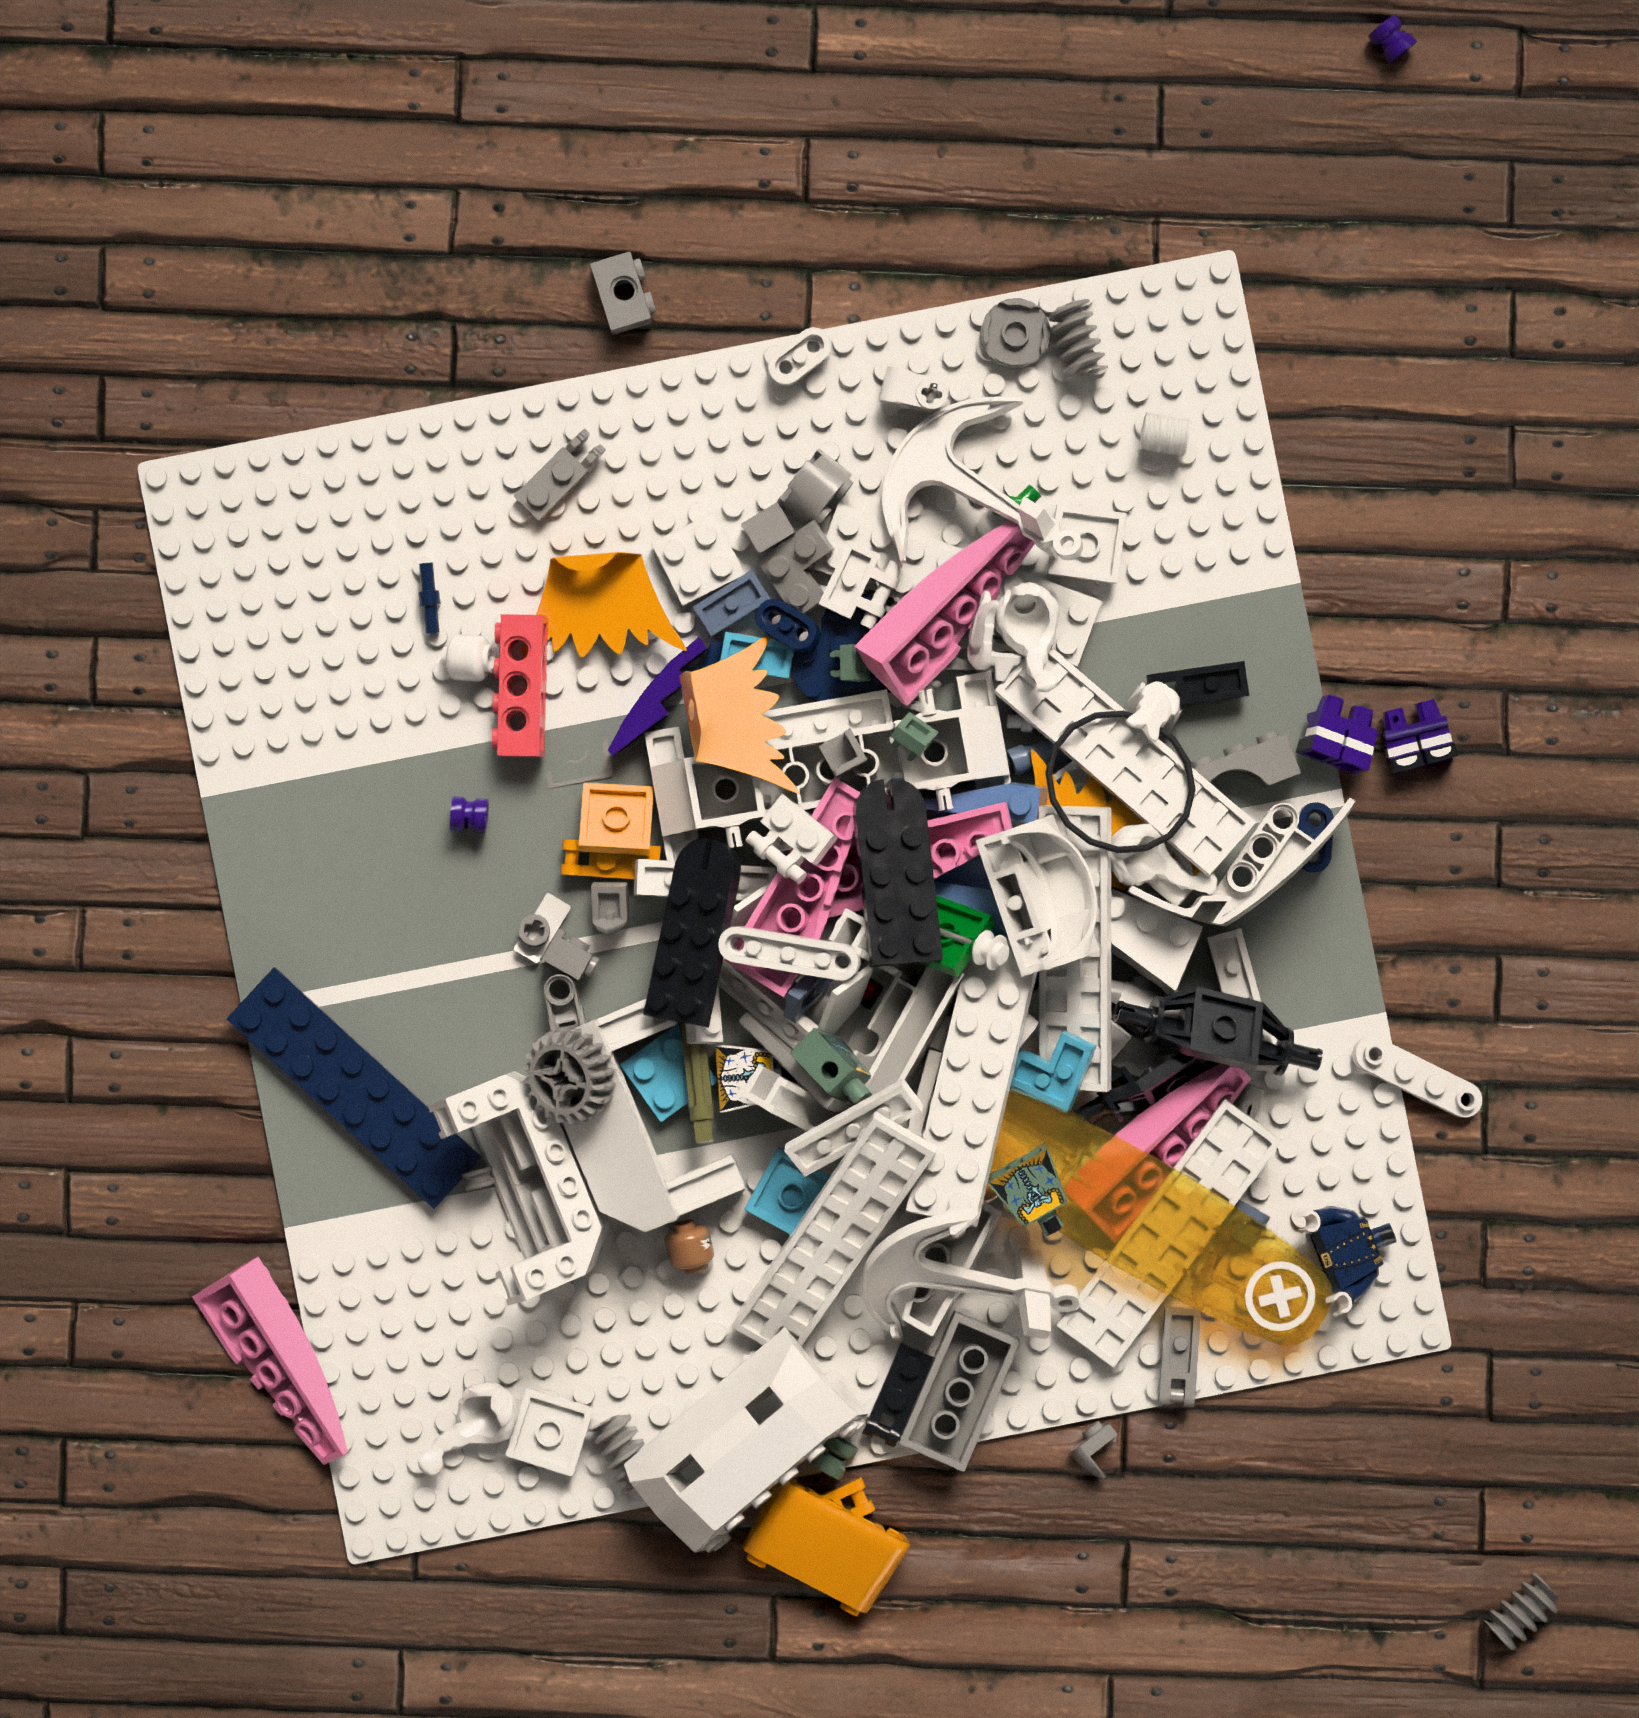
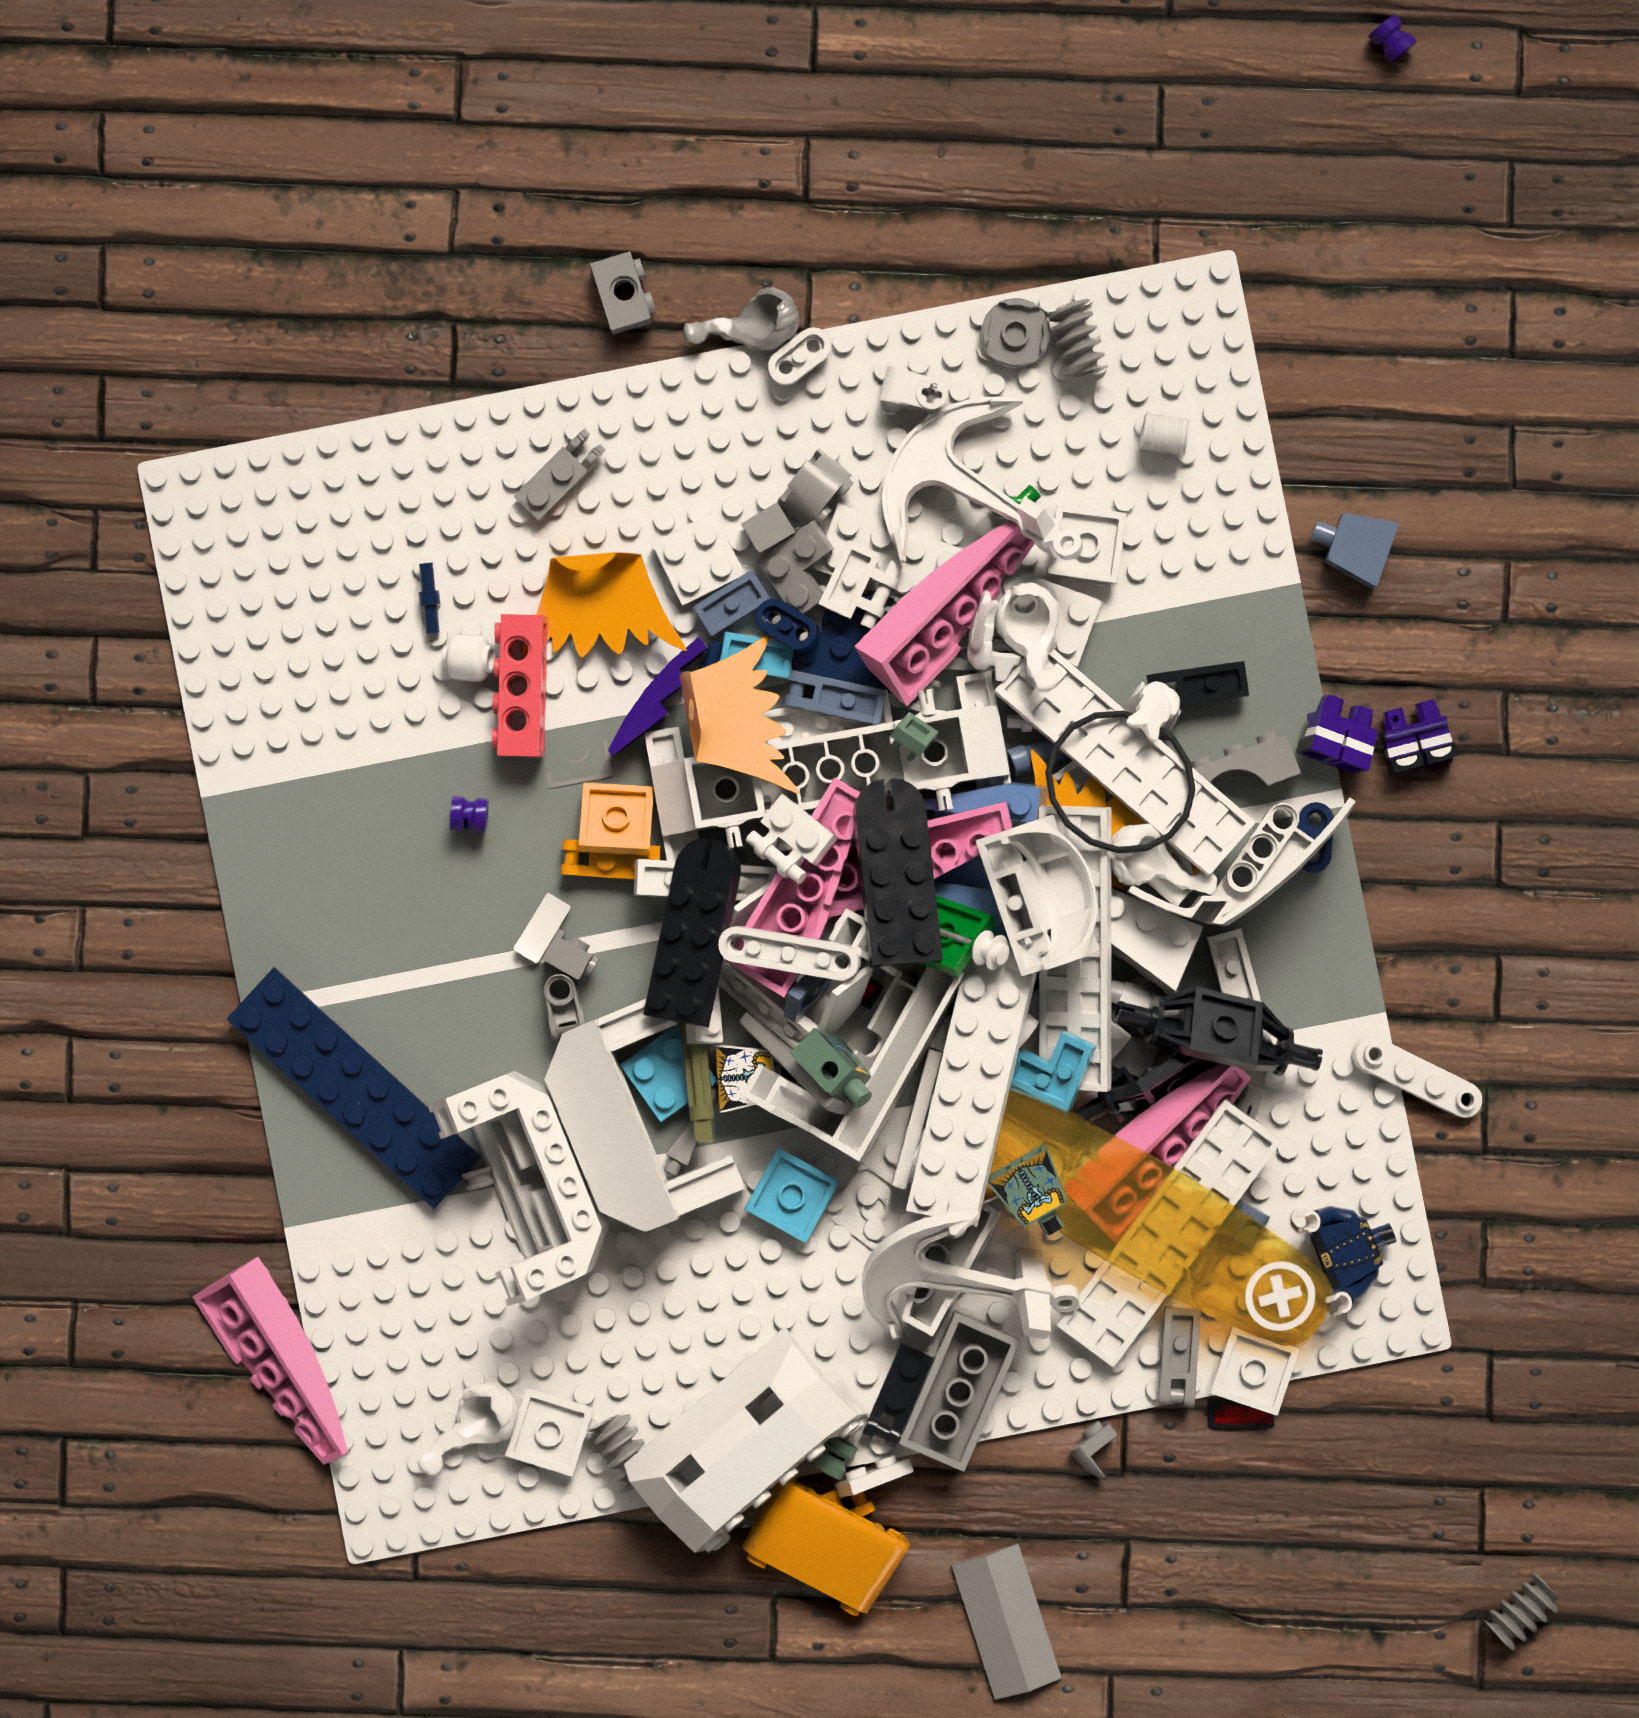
light grey bush [518,914,550,947] -> none
light grey gear [522,1027,616,1125] -> none
light grey plate [591,882,630,934] -> none
medium nougat head [664,1219,714,1274] -> none
white plate [731,1111,937,1347] -> none
white plate [784,1078,923,1177] -> none
light grey panel [819,728,867,778] -> none
sand green tile [830,644,871,682] -> none
none -> light grey piece [664,1087,719,1176]
none -> light grey hair [683,287,800,351]
none -> sand blue plate [783,670,887,725]
none -> white plate [835,1455,914,1497]
none -> light grey slope [951,1543,1062,1700]
none -> sticker [1207,1400,1274,1428]
none -> white plate [1209,1325,1300,1416]
none -> sand blue torso [1310,513,1399,589]

